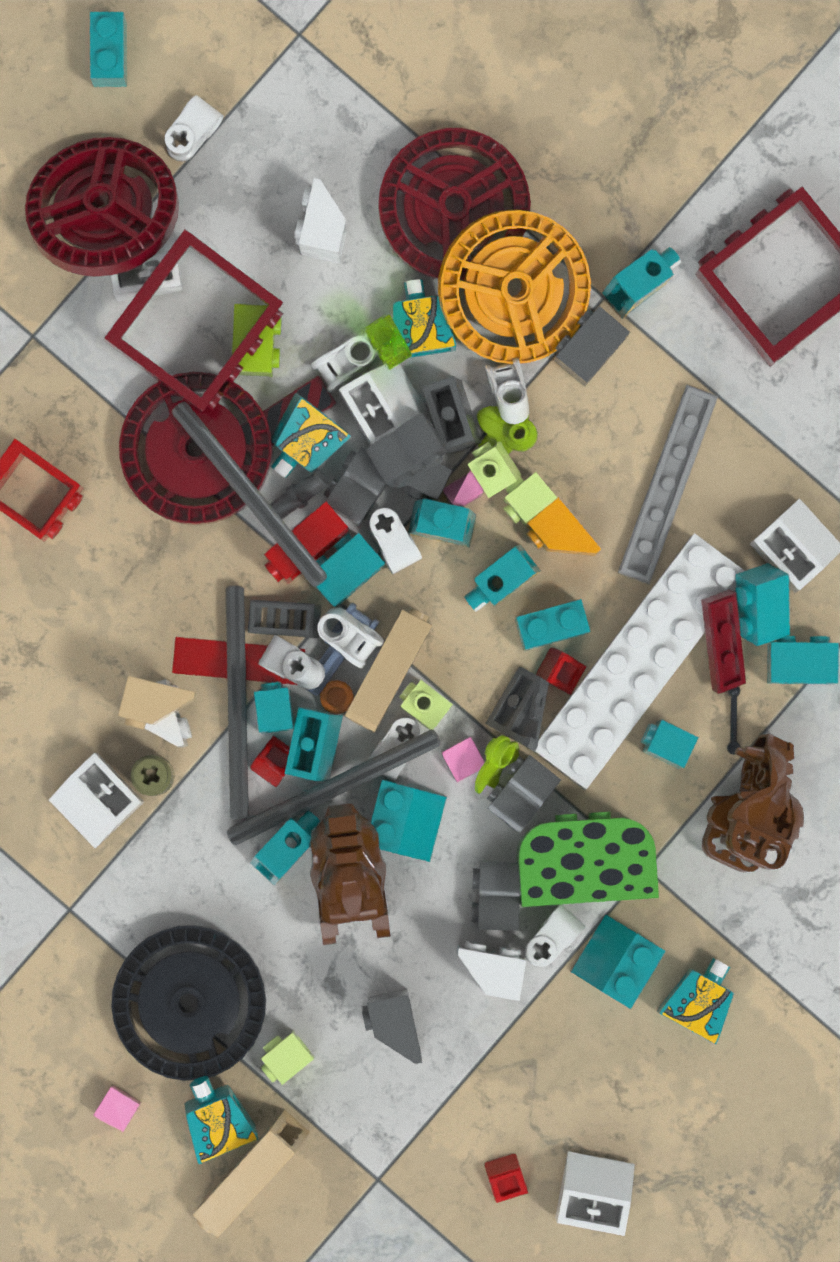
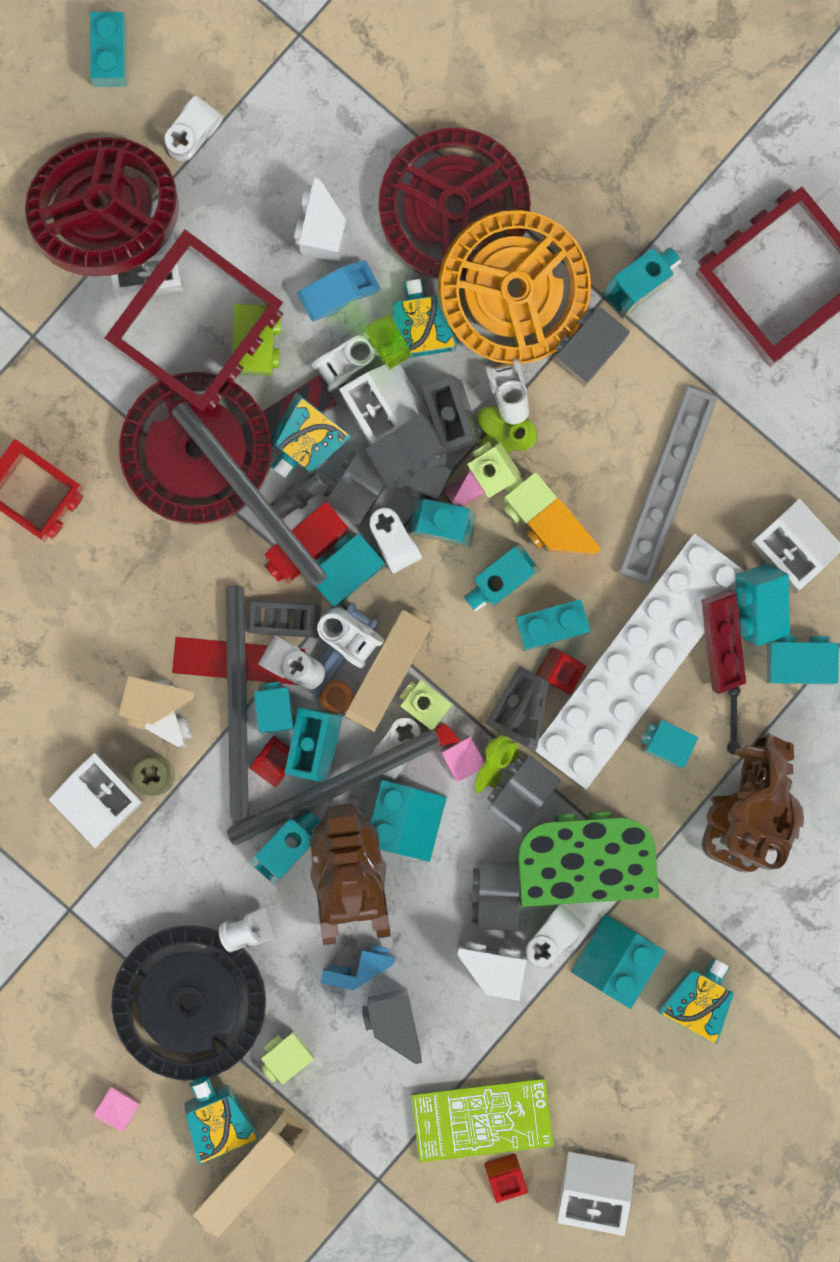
none -> white piece [219,906,276,952]
none -> dark azure slope [297,260,381,322]
none -> dark azure slope [320,944,395,990]
none -> lime tile [411,1078,554,1163]
none -> red slope [434,723,461,746]

